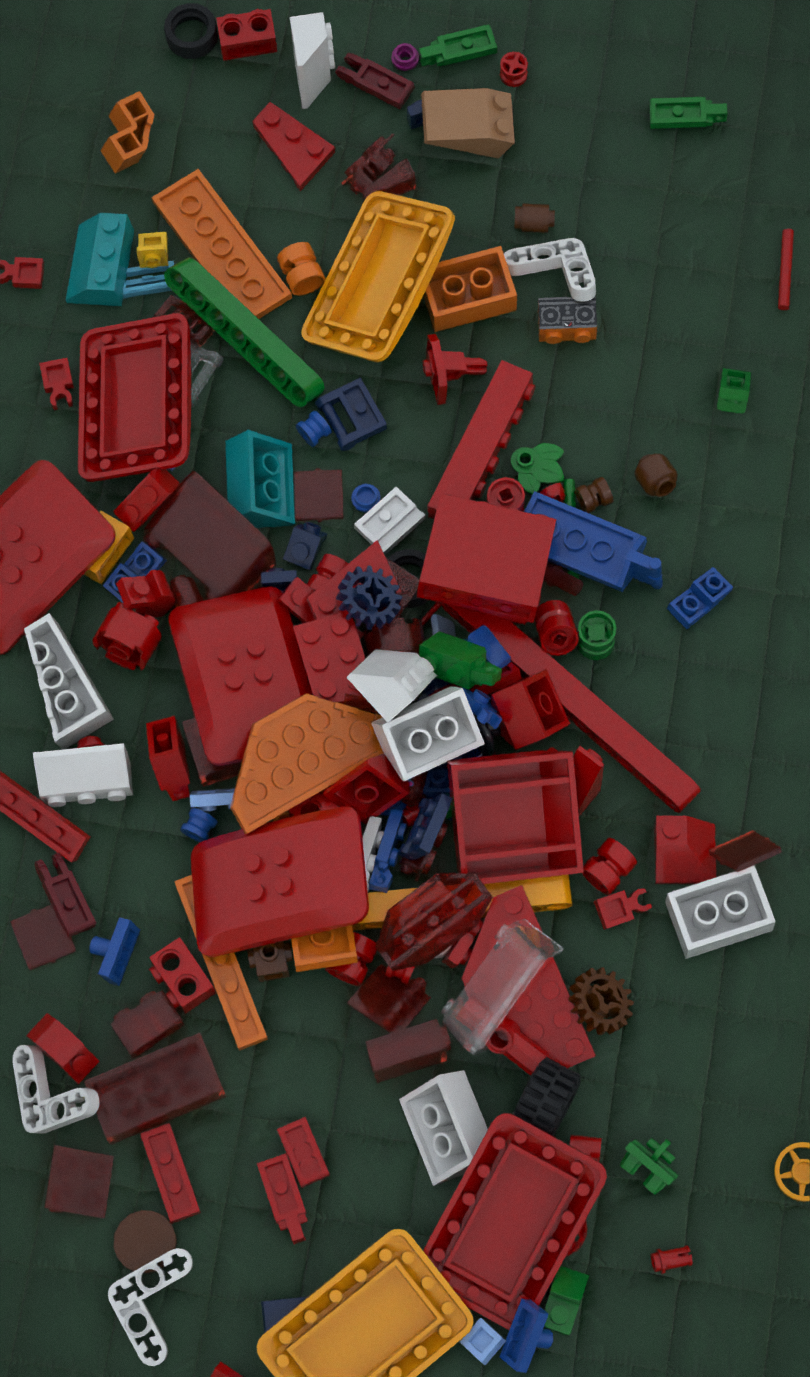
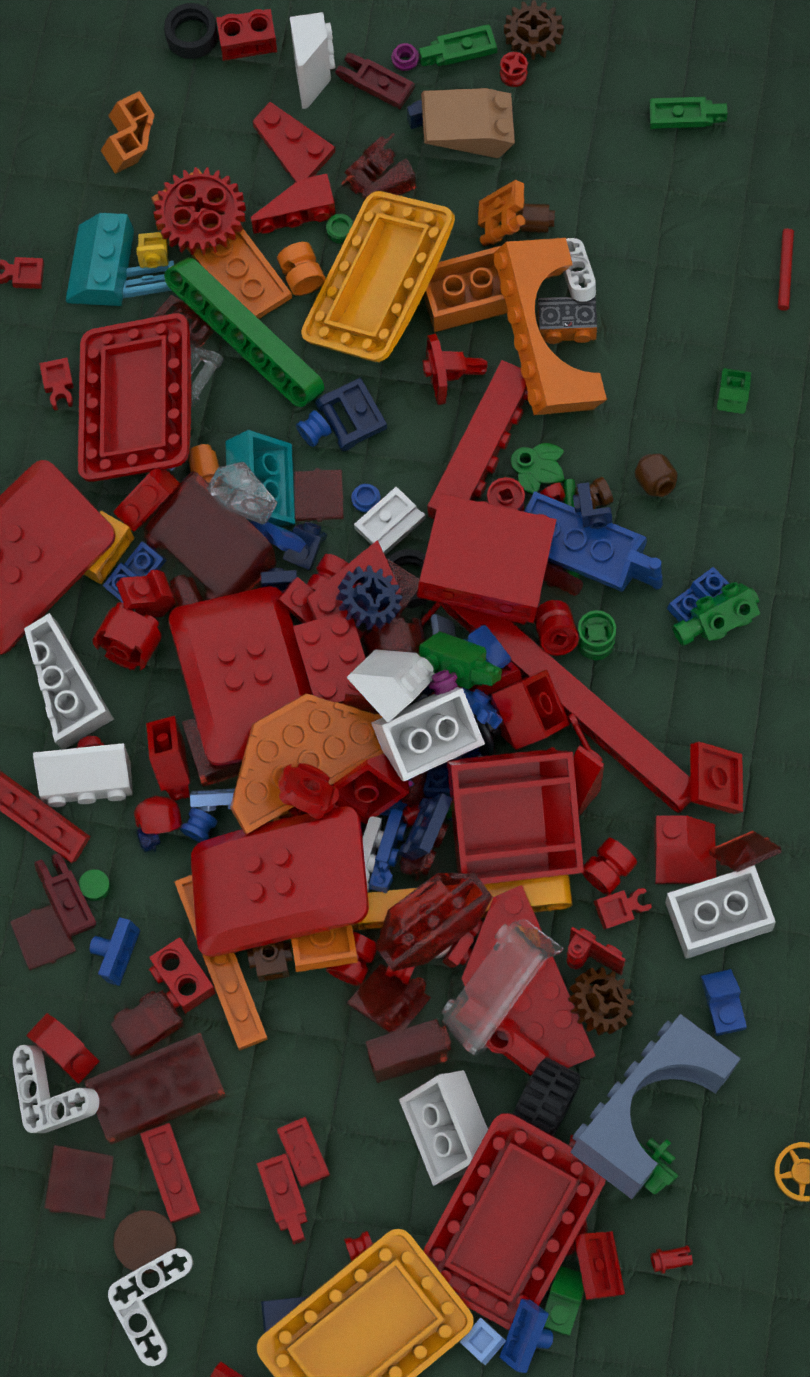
none -> green tile [79,869,110,901]
none -> red hair [134,796,182,834]
none -> clear blue plate [136,828,160,853]
none -> red gear [154,167,246,255]
none -> orange brick [188,444,222,490]
none -> clear slope [207,462,278,524]
none -> blue slope [249,519,306,553]
none -> red slope [251,174,335,234]
none -> red plate [278,763,339,819]
none -> green tile [326,214,354,244]
none -> red wheel [344,1231,372,1261]
none -> magenta plate [428,670,458,695]
none -> orange plate [478,180,525,246]
none -> orange arch [494,238,607,415]
none -> reddish brown gear [504,0,564,60]
none -> red hinge [566,927,625,975]
none -> red hinge [567,713,591,750]
none -> sand blue arch [570,1014,741,1199]
none -> dark blue bracket [573,482,613,529]
none -> red plate [575,1231,625,1300]
none -> green brick [672,582,760,646]
none -> red plate [690,741,743,814]
none -> blue slope [701,969,747,1036]

